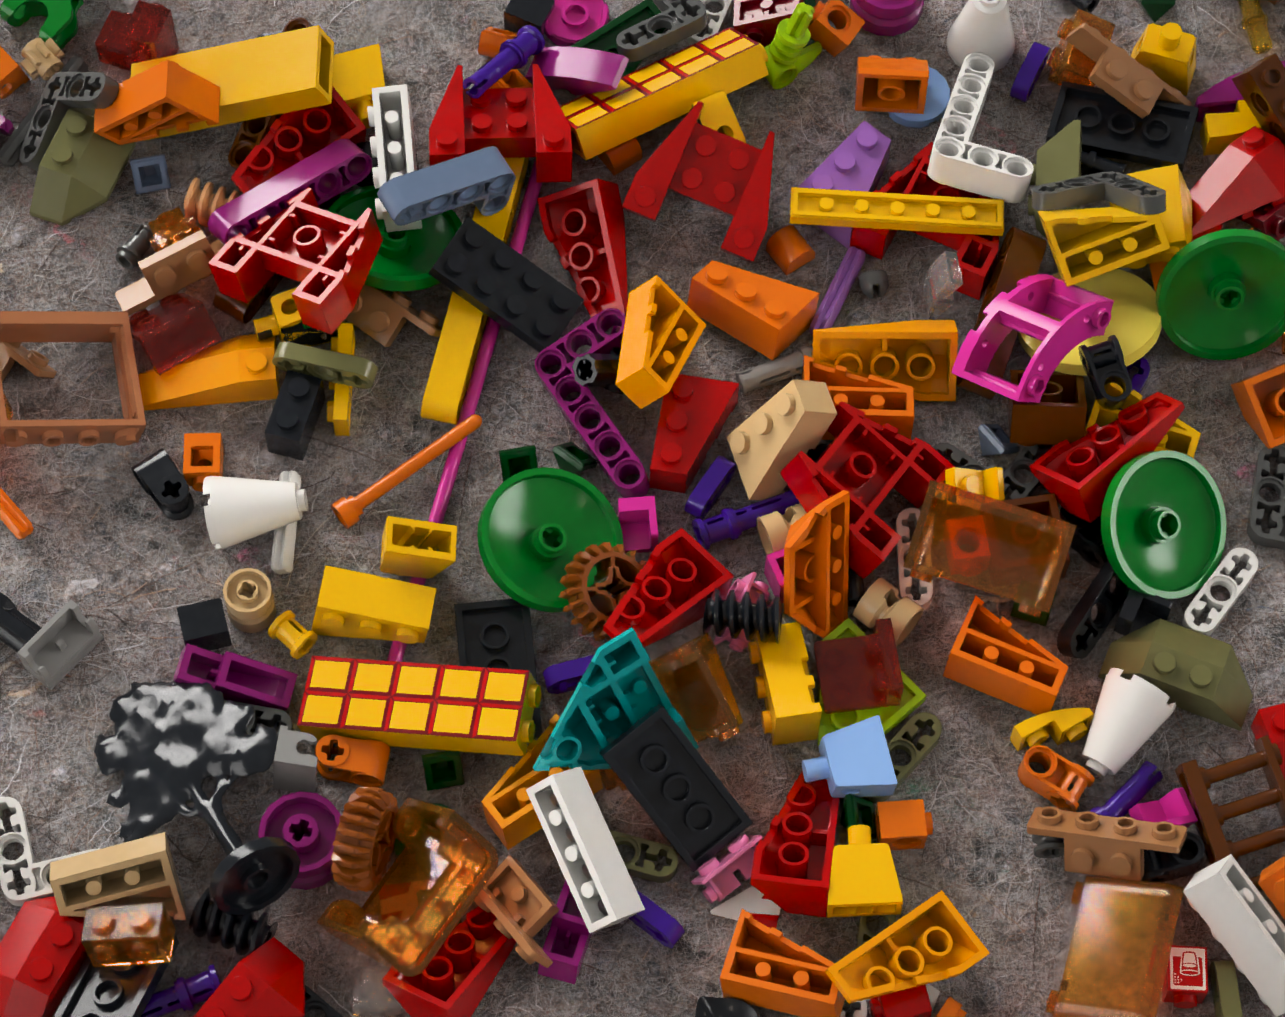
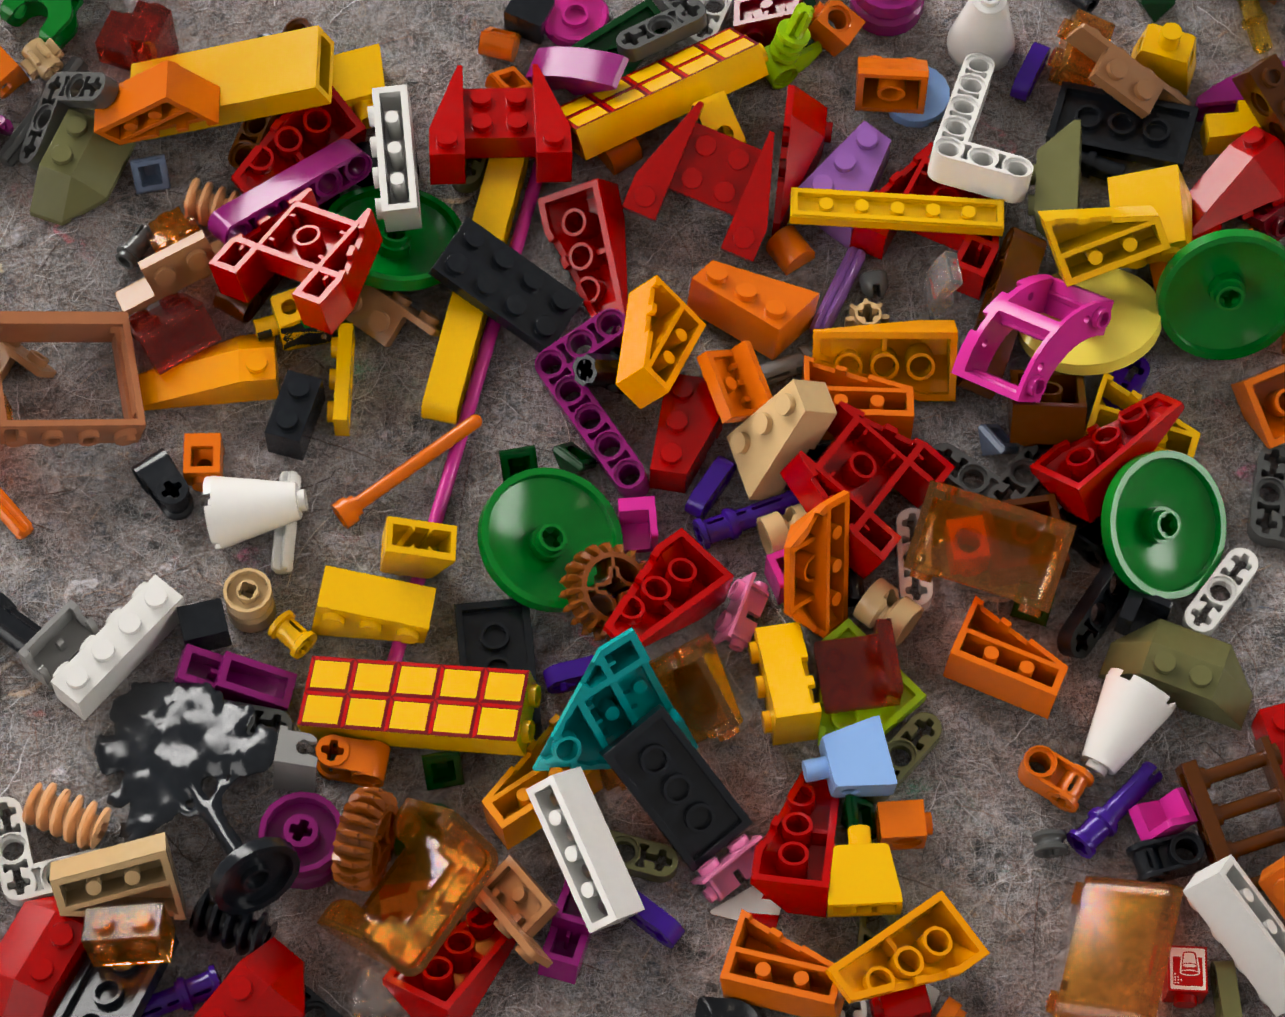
olive beam [272,342,378,389] -> none
sand blue beam [377,146,516,226] -> none
dark purple pin [463,25,545,99] -> none
black piece [703,588,783,644] -> none
yellow bracket [945,467,1005,510] -> none
yellow slope [1010,708,1094,751] -> none
medium nougat bracket [1027,806,1187,882] -> none
dark grey beam [1032,171,1166,215] -> none
black piece [1078,335,1132,410] -> none
none -> light nougat piece [22,782,112,850]
none -> white brick [50,574,185,721]
none -> orange bracket [696,340,773,424]
none -> red wedge [772,85,833,236]
none -> tan gear [844,298,890,327]

